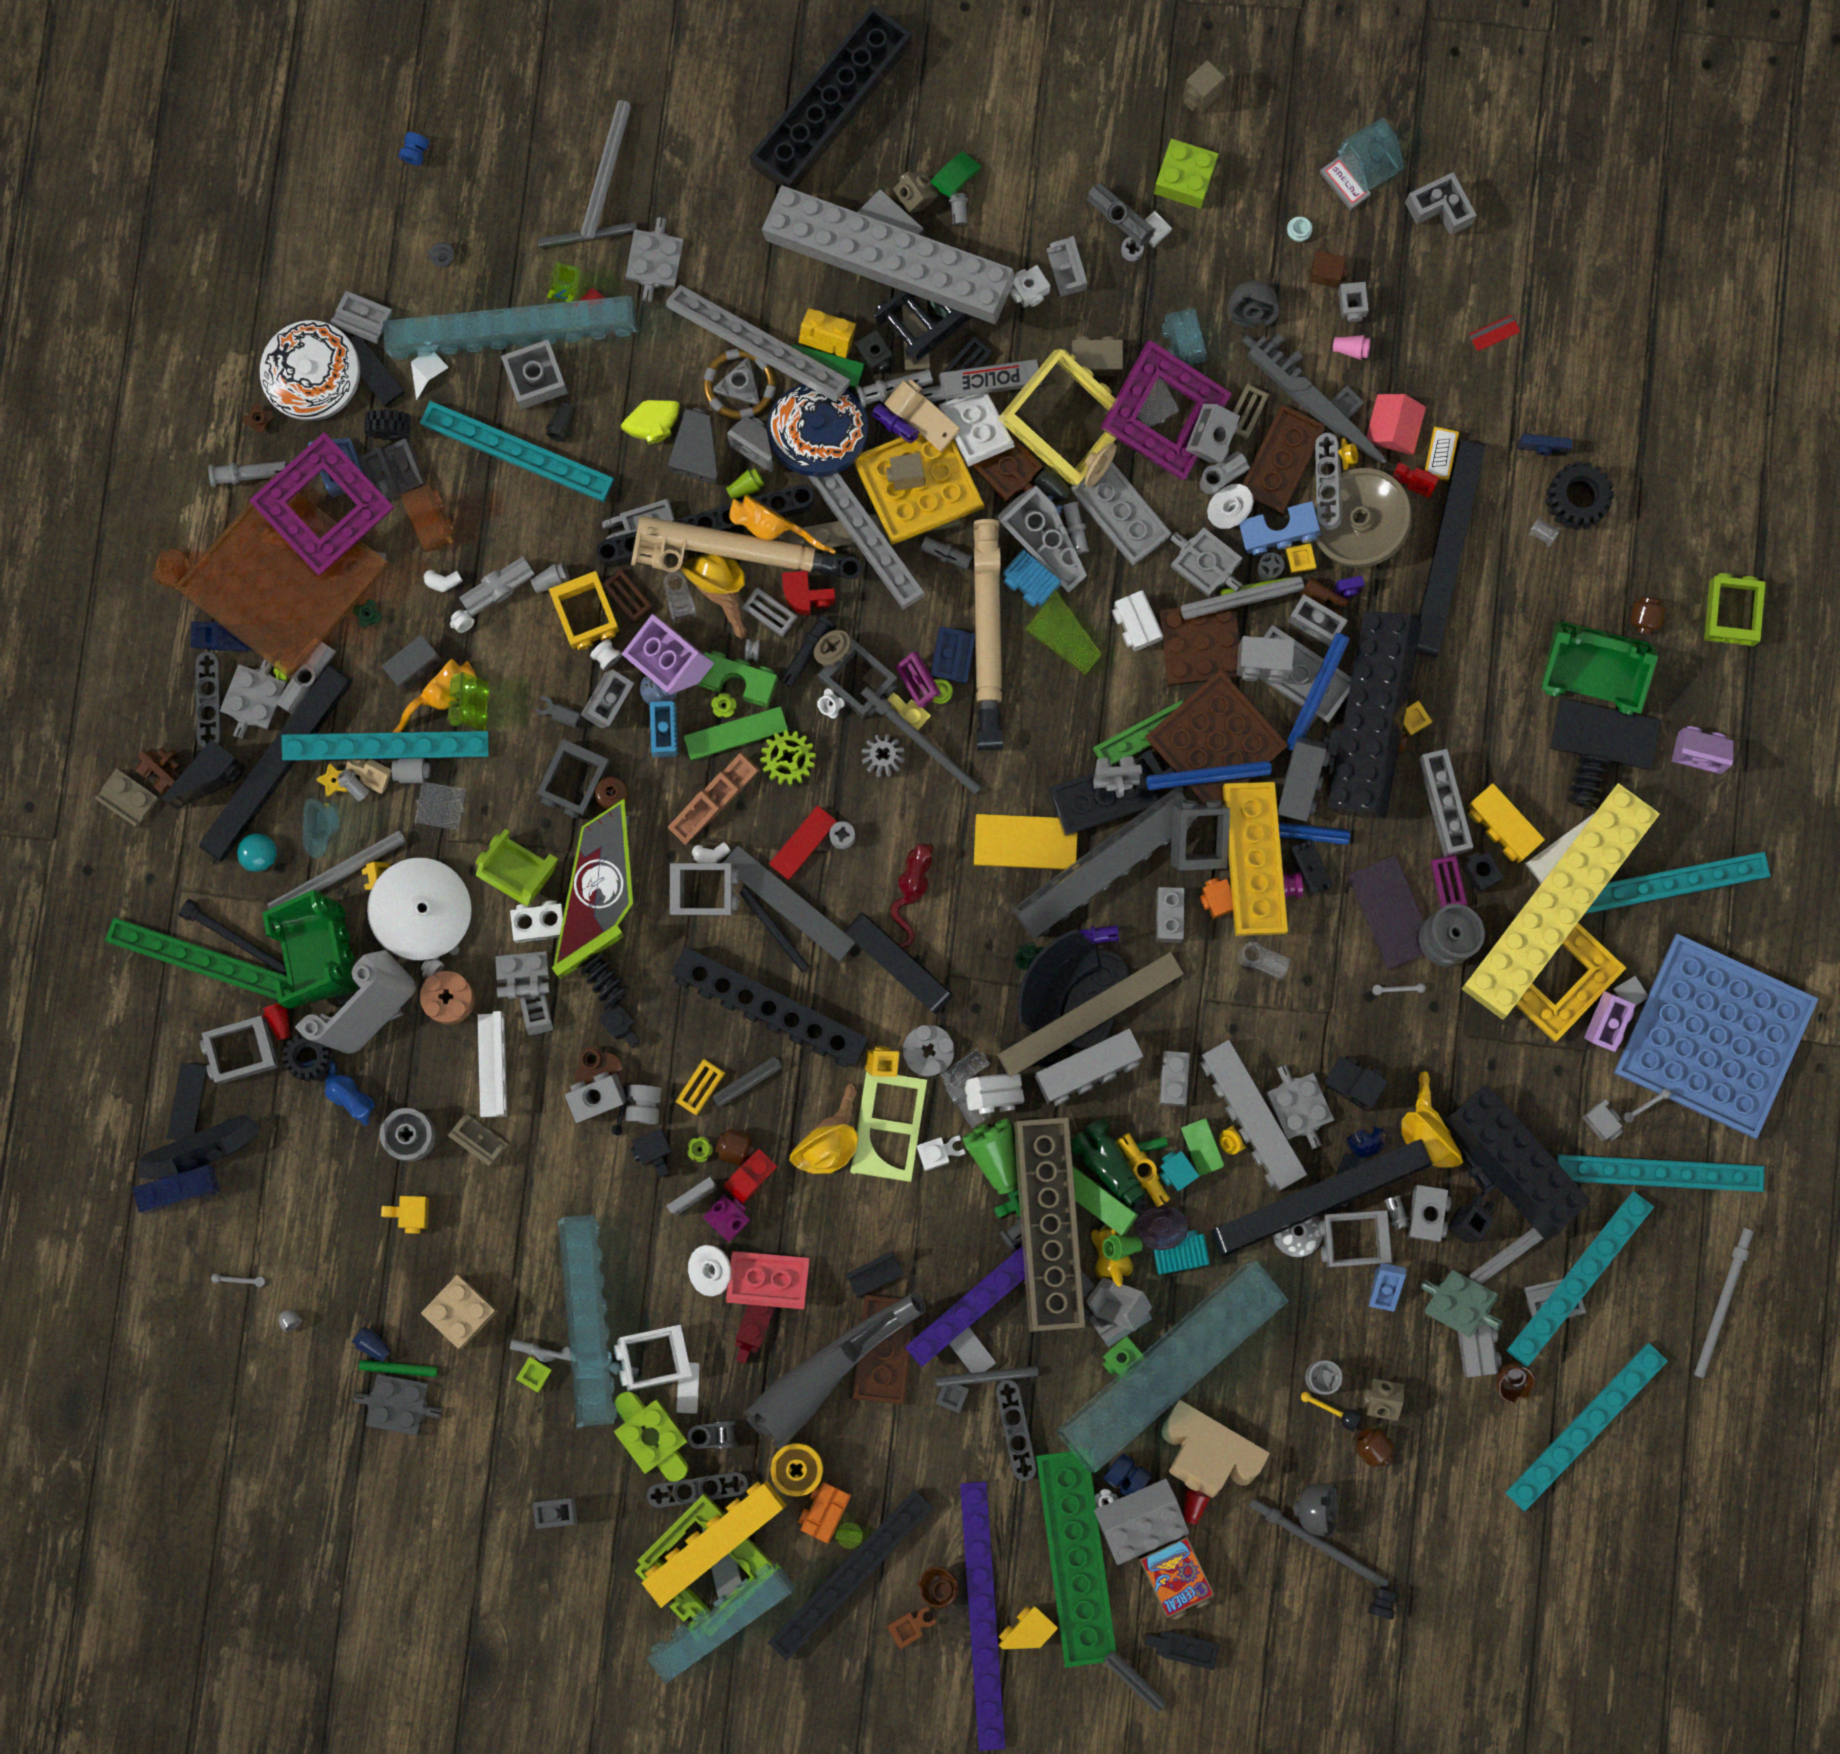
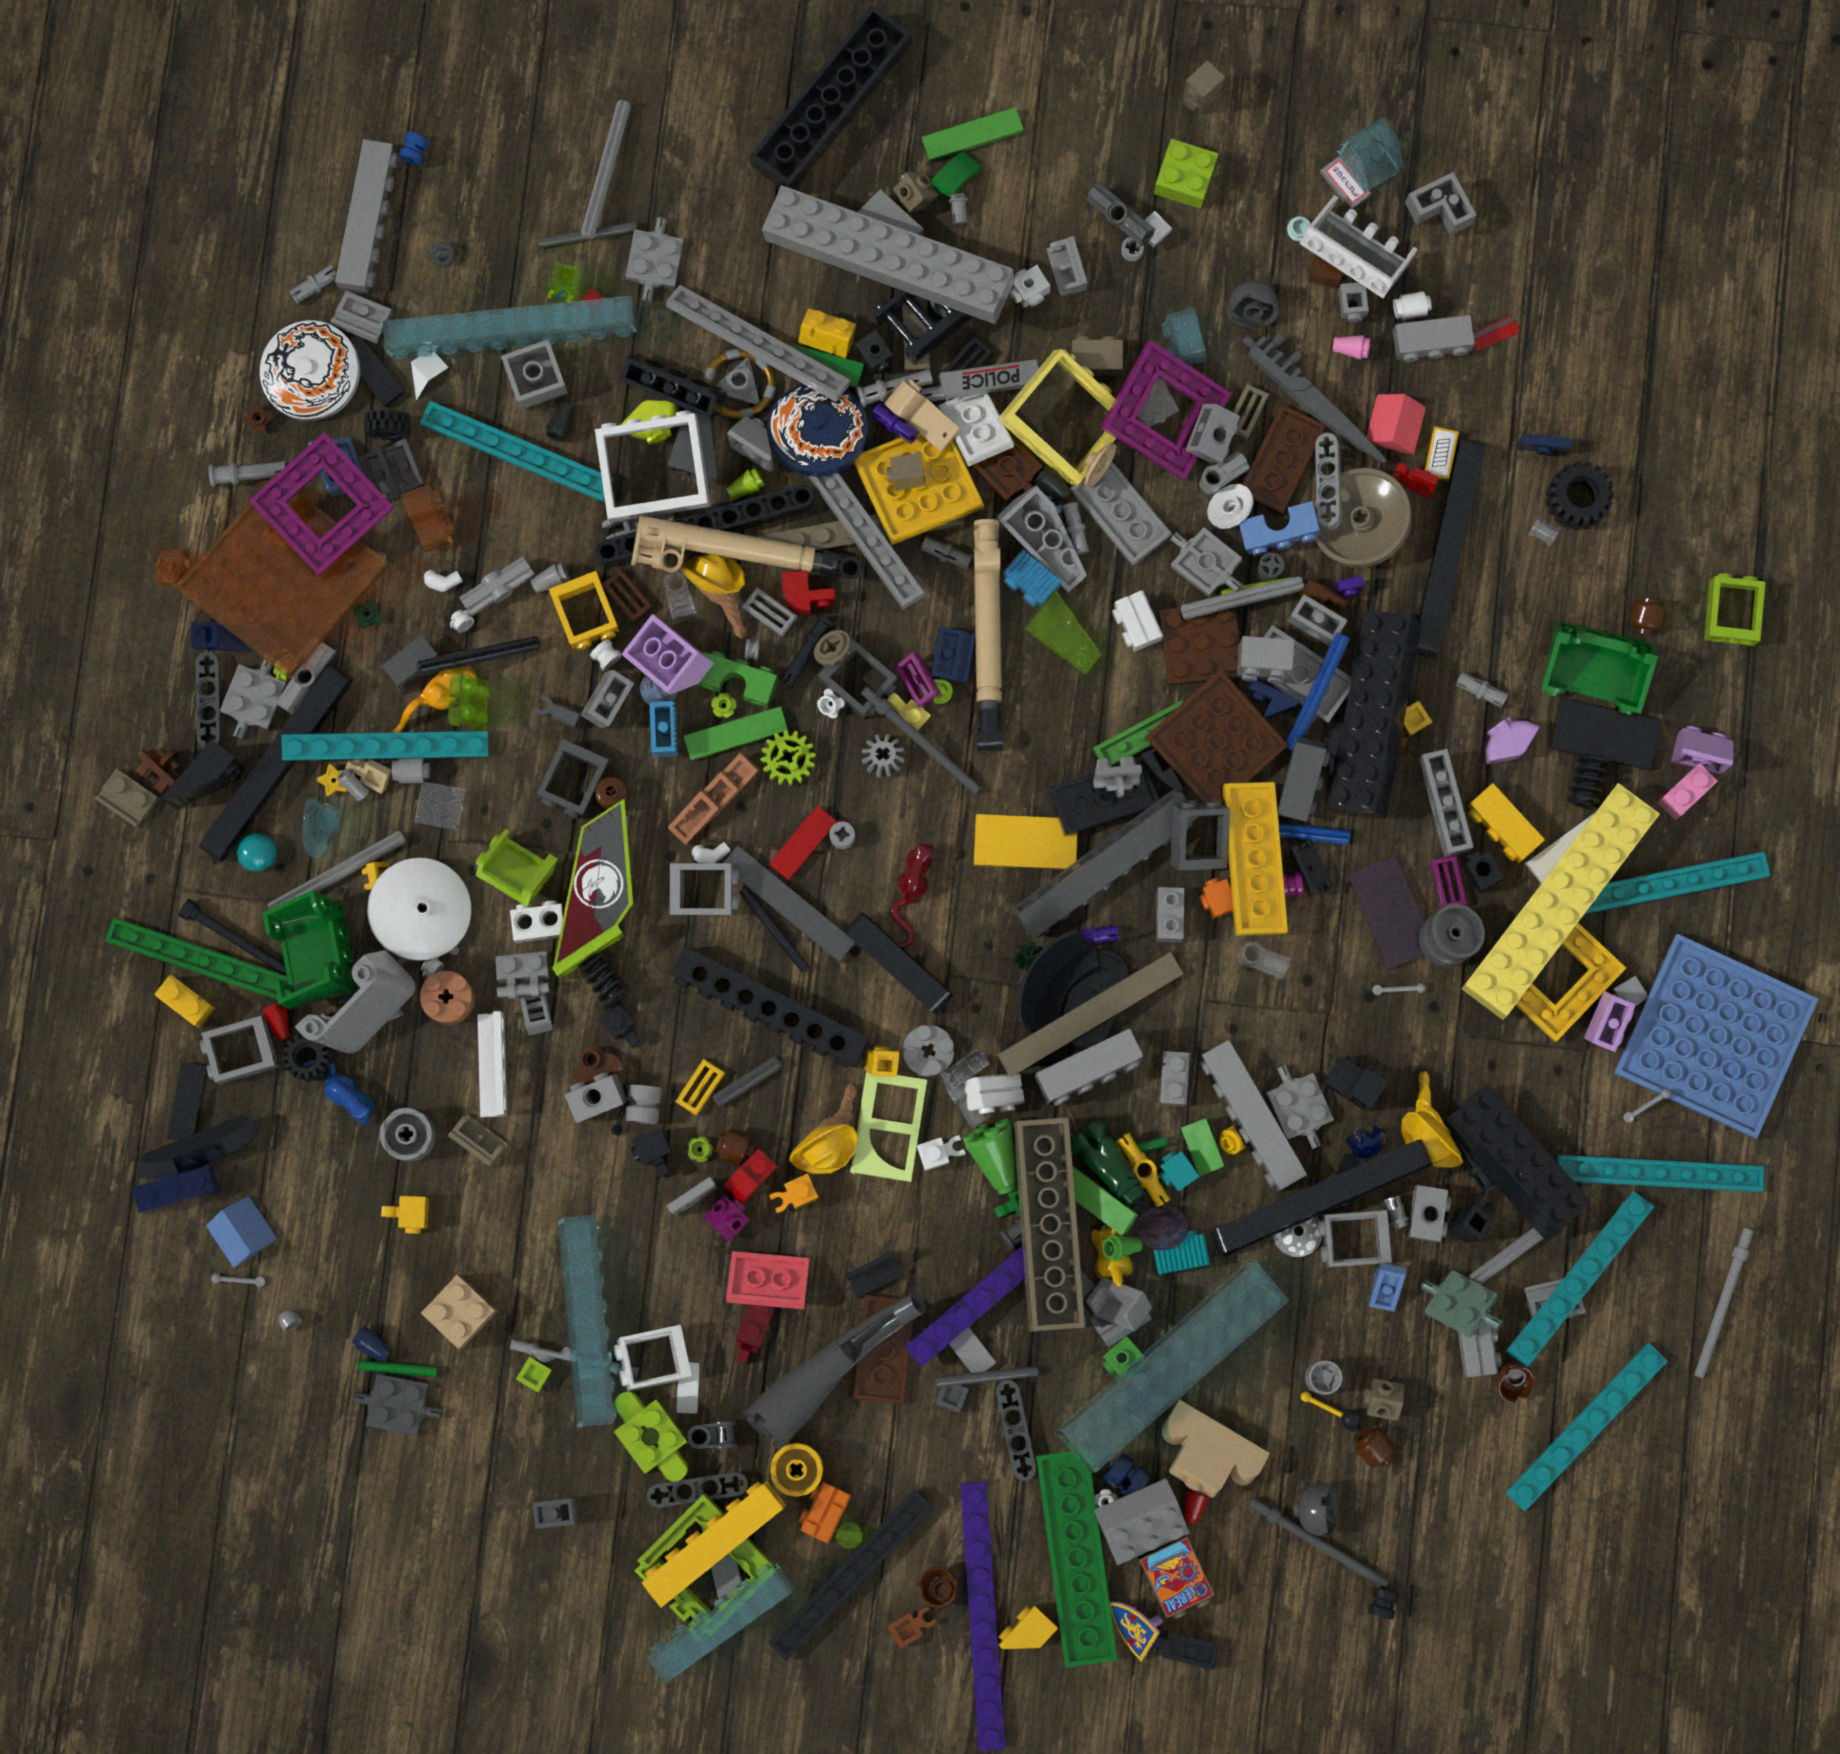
white dish [688,1245,731,1297] -> none
light orange animal [729,495,836,554] -> none
dark grey axle [1104,1651,1166,1712] -> none
blue axle [1146,761,1271,790] -> none
yellow plate [1285,543,1316,574] -> none
dark grey tile [1330,385,1365,419] -> none
yellow plate [1338,438,1358,470] -> none
light grey brick [1582,1099,1623,1141] -> none
none -> yellow brick [155,975,216,1028]
none -> medium blue slope [206,1196,278,1268]
none -> light grey pin [289,264,337,305]
none -> light grey brick [335,139,399,294]
none -> black axle [417,636,540,675]
none -> white window [595,411,711,523]
none -> black brick [620,353,727,419]
none -> light orange brick [769,1173,819,1214]
none -> bright green tile [922,107,1024,163]
none -> shield [1109,1601,1163,1662]
none -> dark blue slope [1247,680,1299,720]
none -> white window [1300,195,1418,298]
none -> light grey brick [1392,315,1475,362]
none -> white brick [1393,291,1432,320]
none -> light grey pin [1455,671,1508,708]
none -> lavender piece [1485,717,1540,764]
none -> bright pink brick [1658,763,1718,820]

